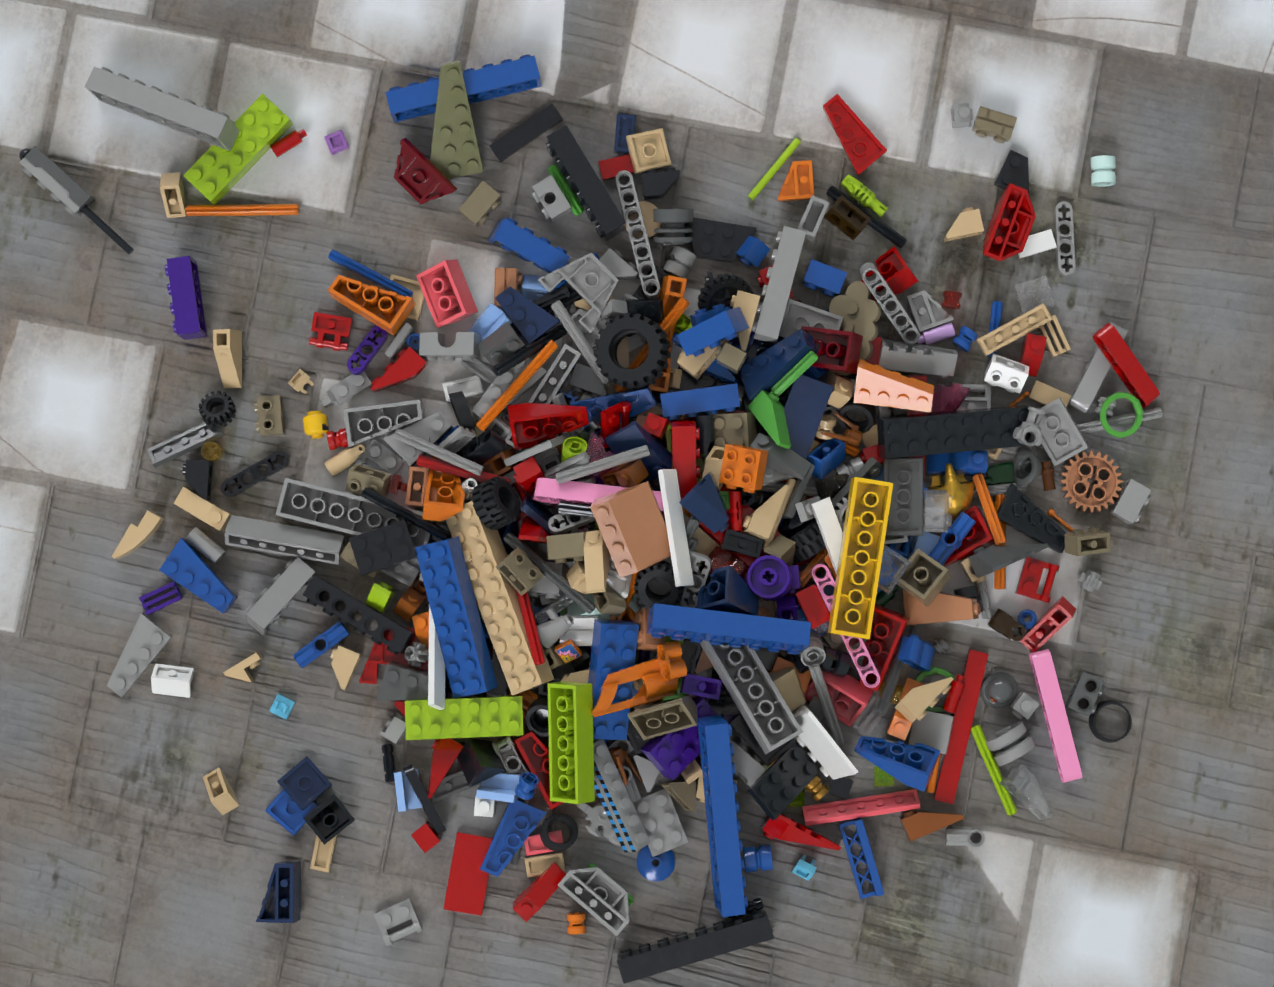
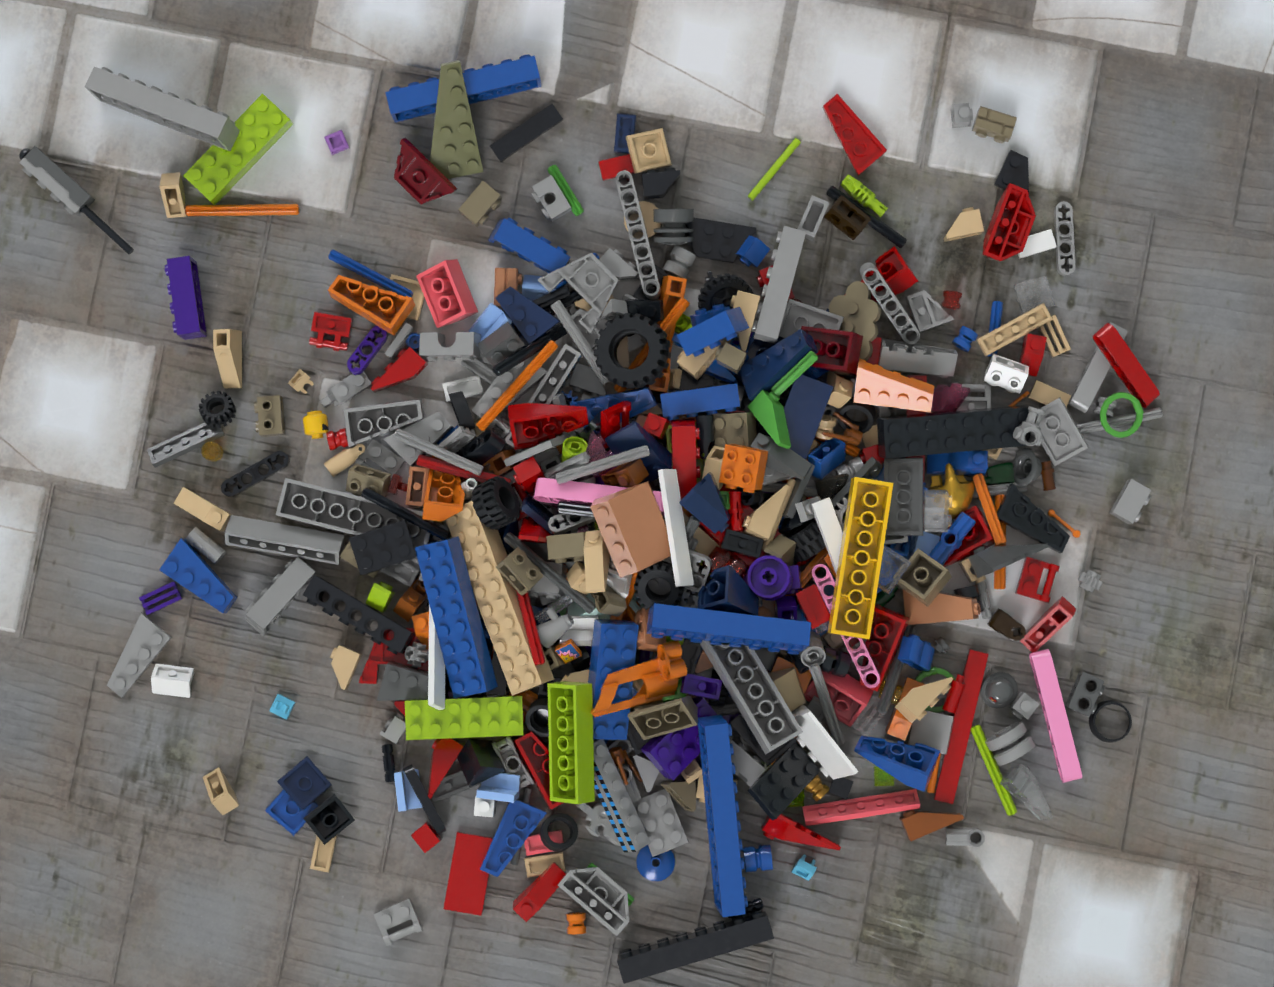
tan slope [112,510,164,559] -> none
black slope [182,460,213,500] -> none
tan slope [223,652,264,682] -> none
dark blue wedge [256,861,301,923] -> none
red cylinder [270,129,307,158] -> none
blue piece [293,621,350,669] -> none
blue wheel [515,772,539,800] -> none
black brick [546,125,626,241] -> none
orange wing [777,160,814,202] -> none
blue brick [802,259,847,298] -> none
blue fence [838,818,884,899] -> none
lavender cylinder [917,323,955,345] -> none
blue plate [1018,609,1037,629] -> none
nougat gear [1059,450,1123,513] -> none
dark tan brick [1065,527,1111,556] -> none
light aqua wheel [1091,155,1116,187] -> none

